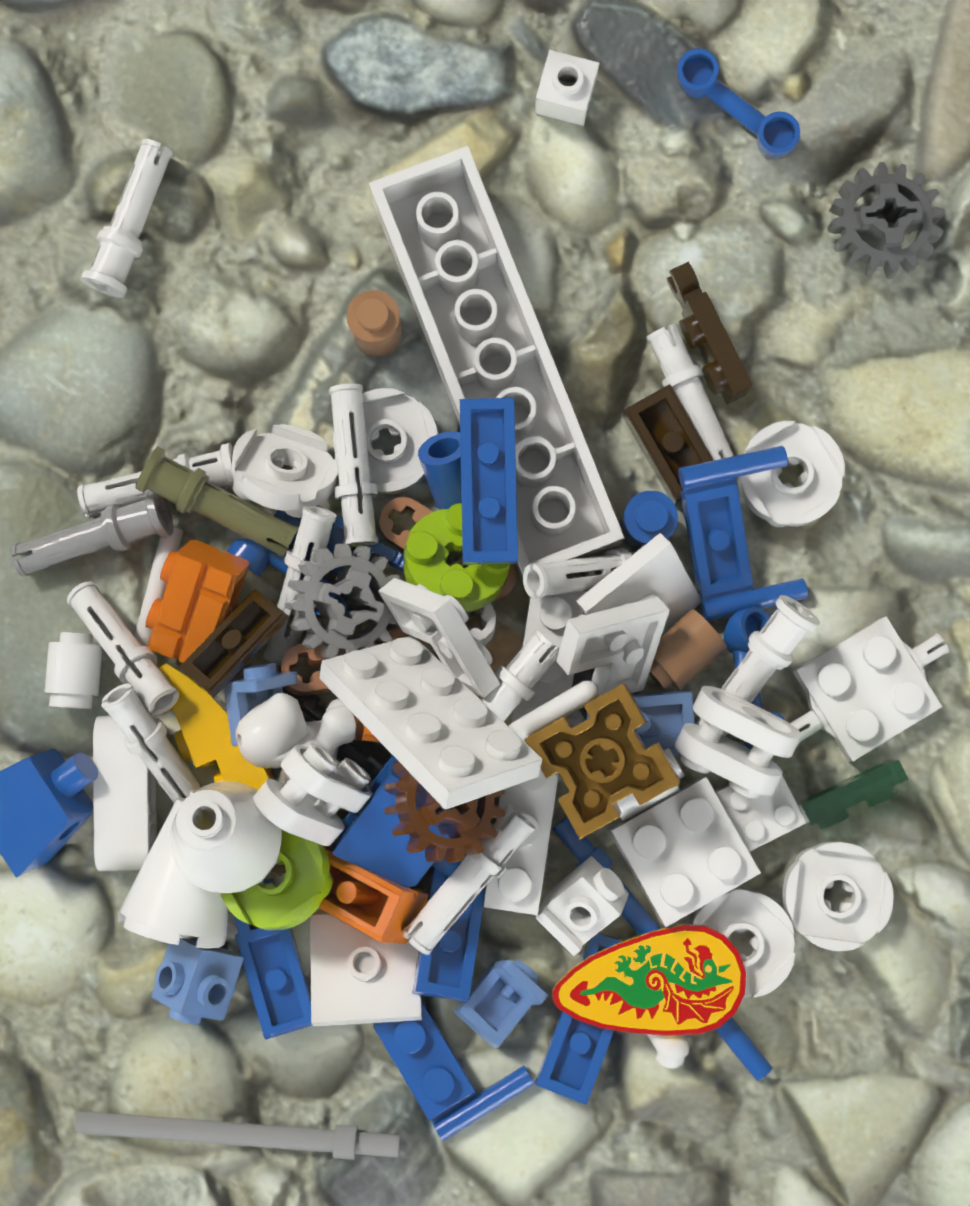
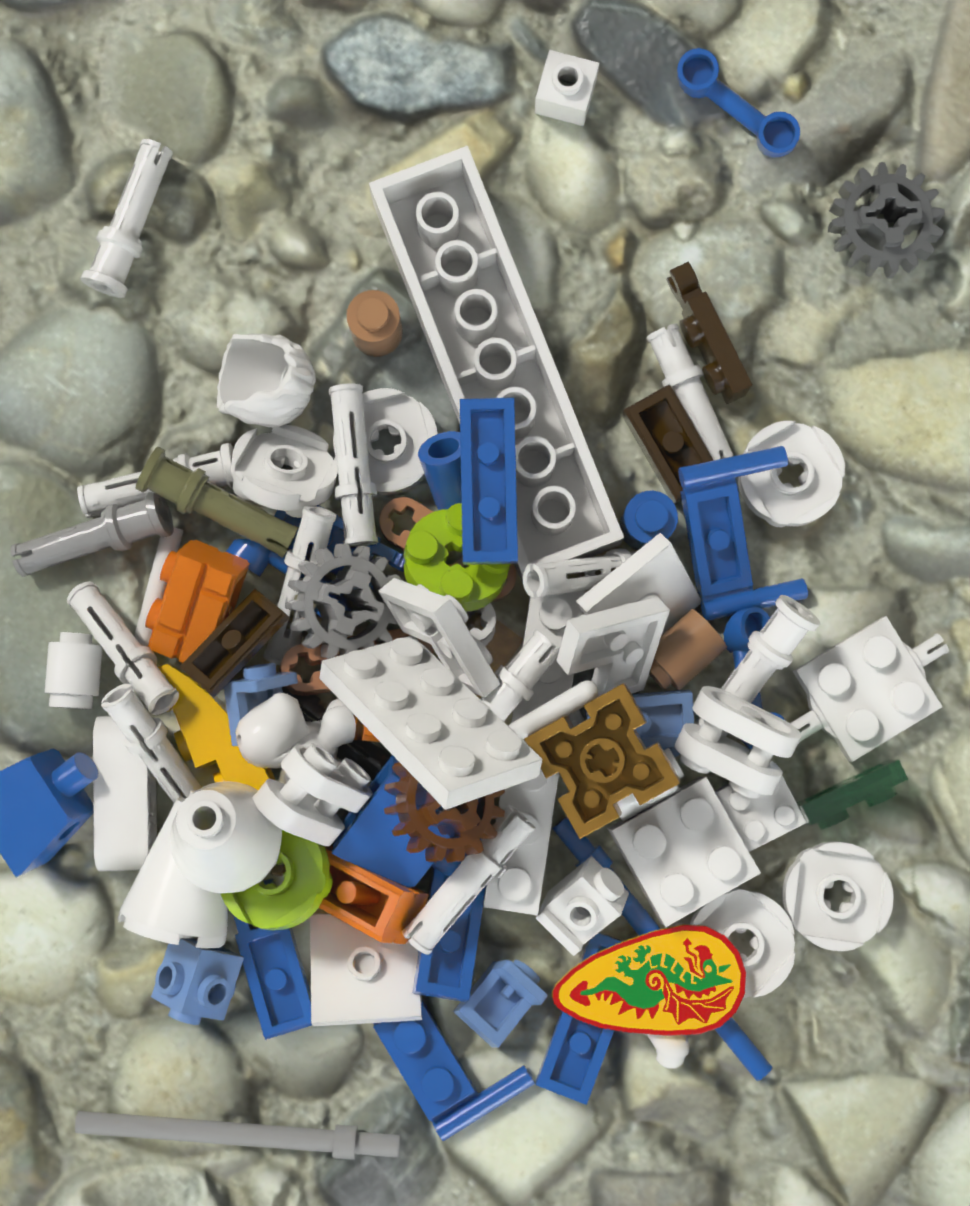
none -> white hair [217,334,316,427]

